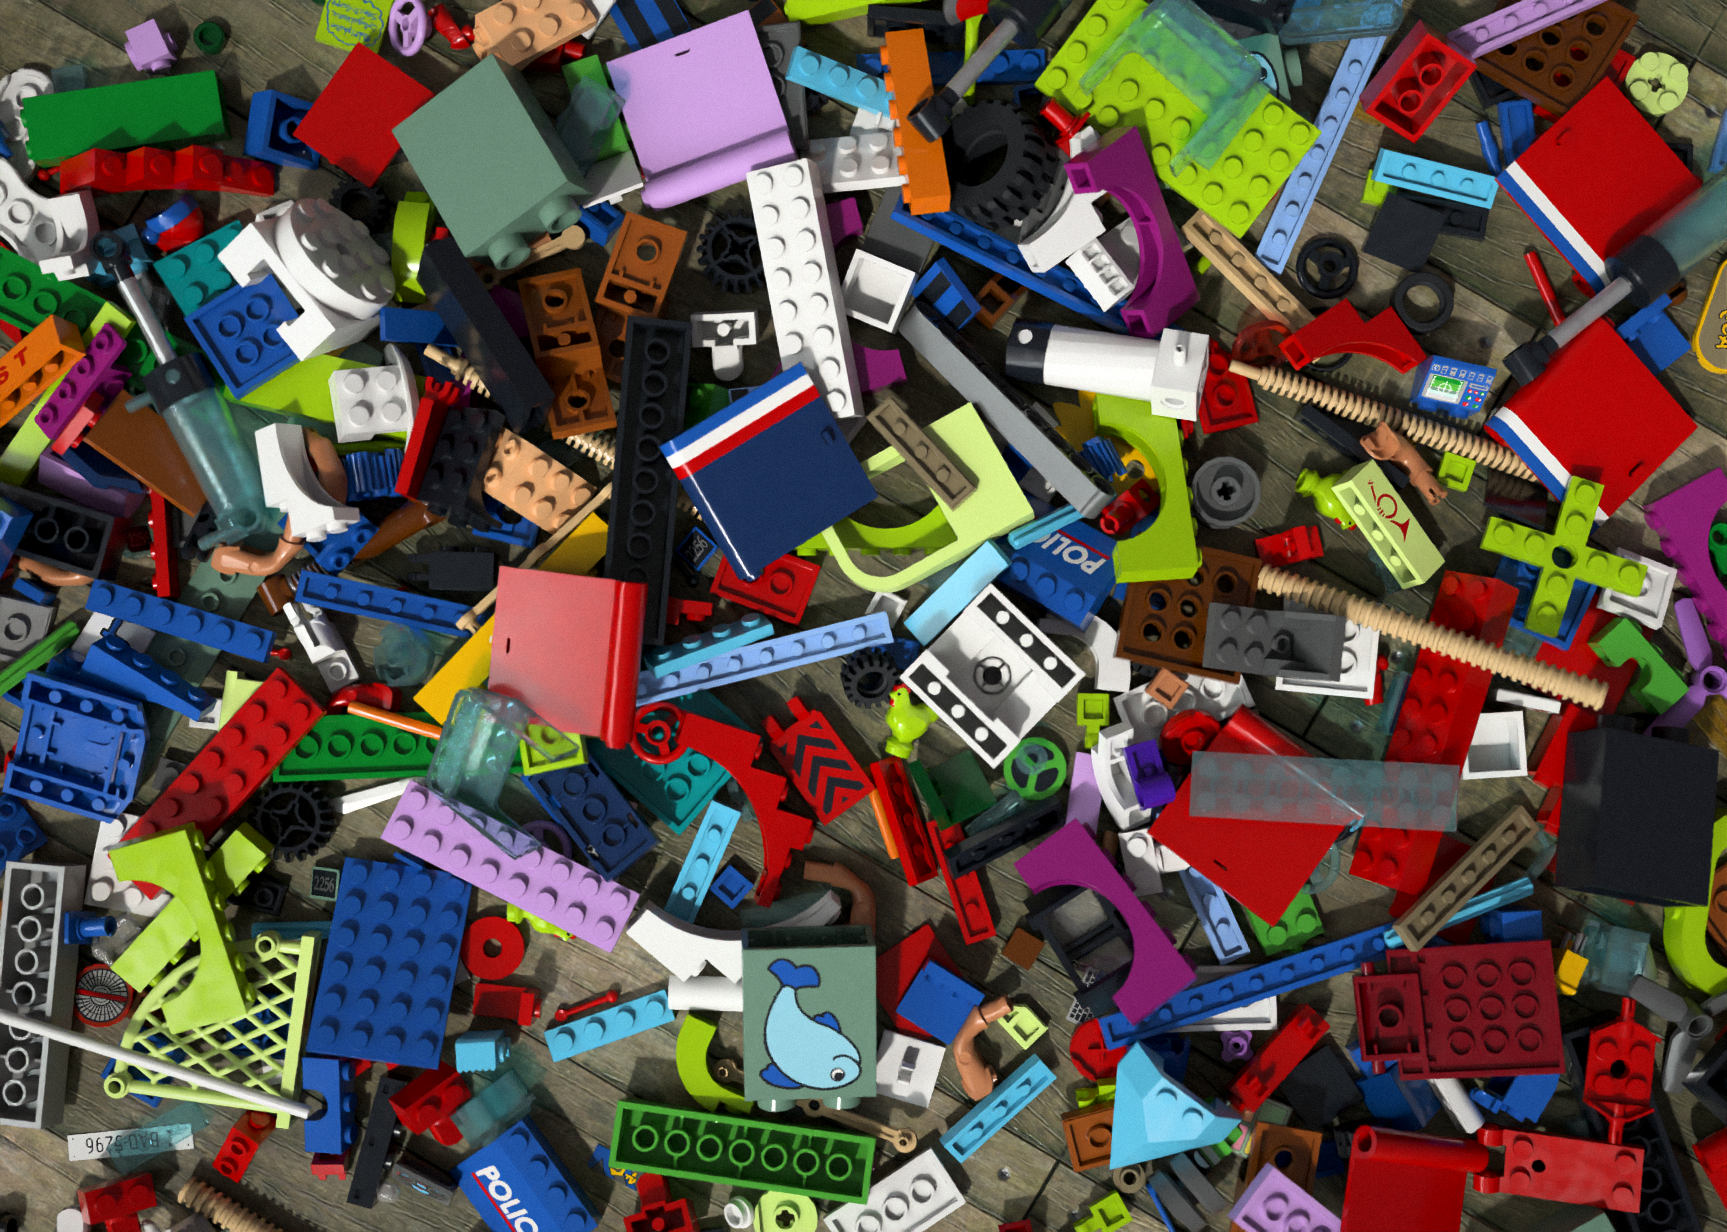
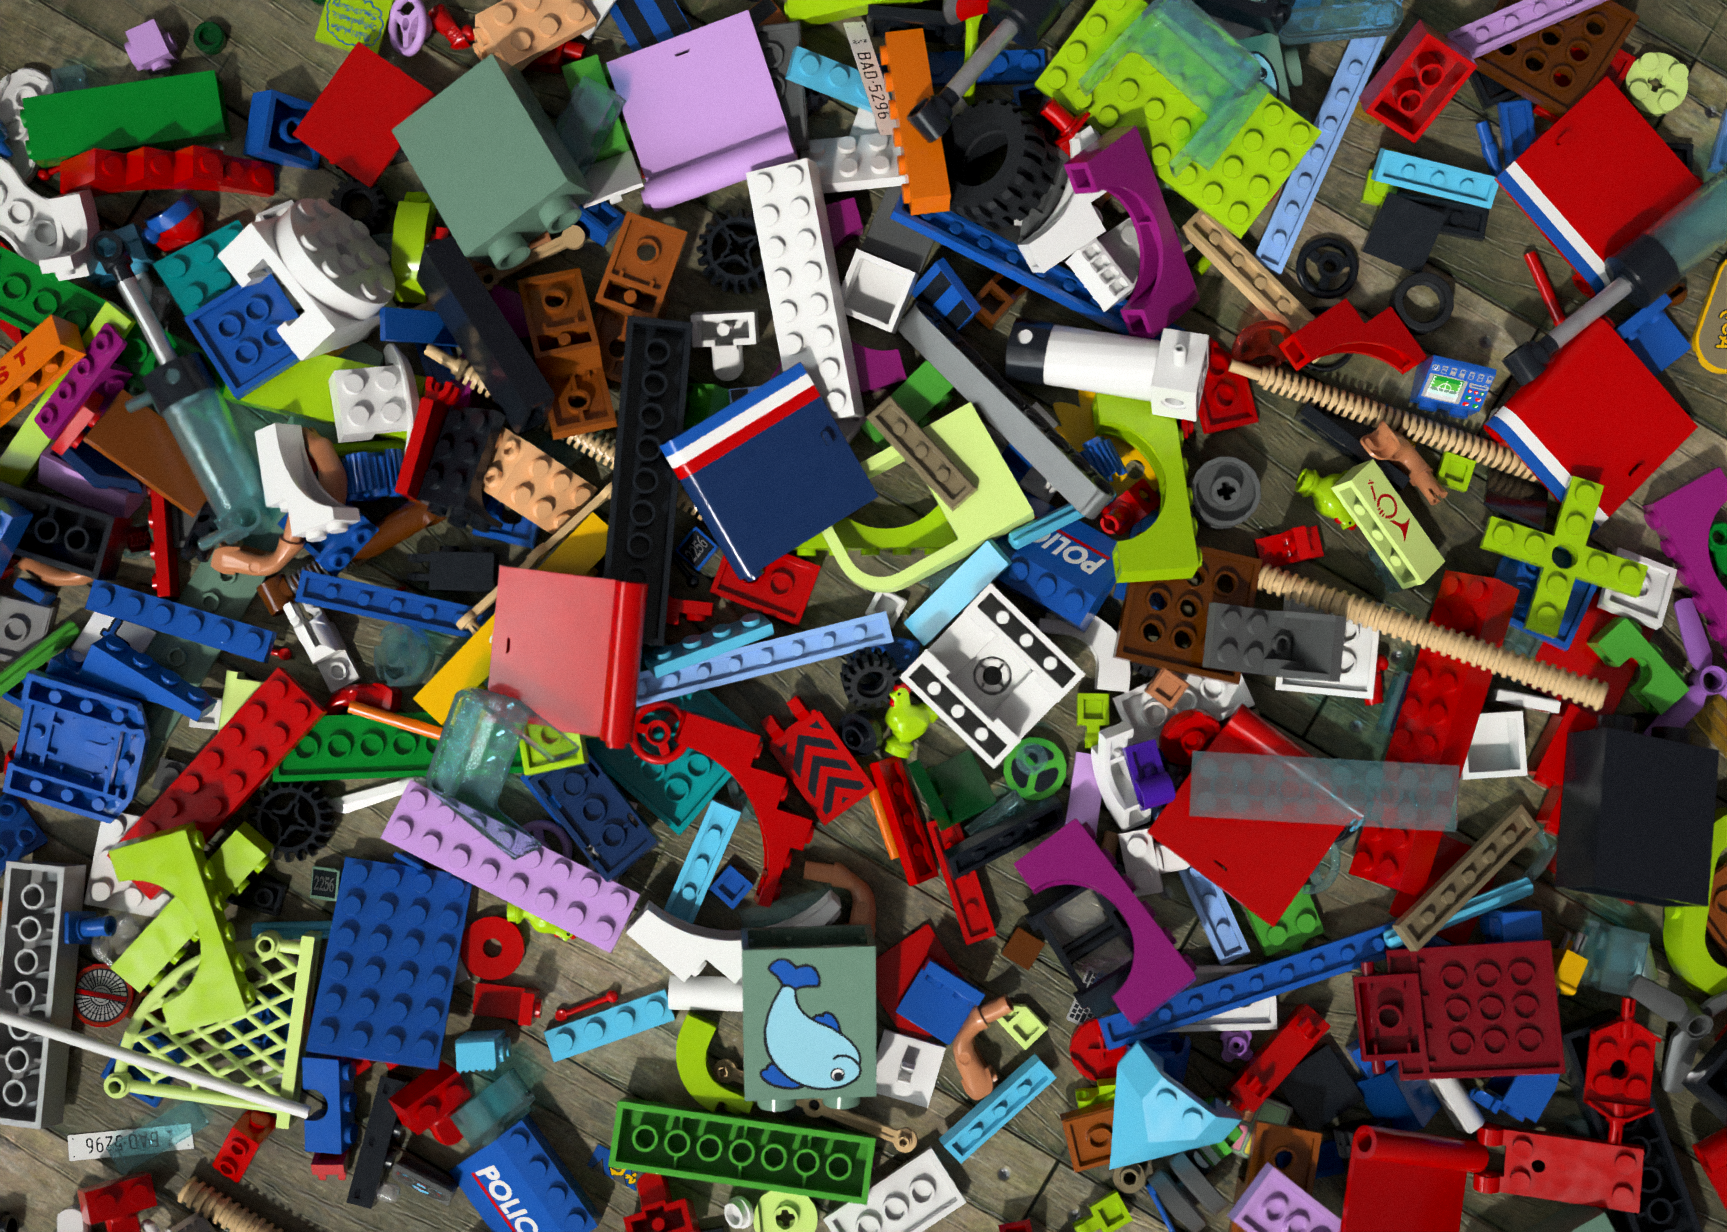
none -> black plate [838,710,883,757]
none -> white sticker [843,21,897,136]
none -> bright green brick [860,360,954,451]

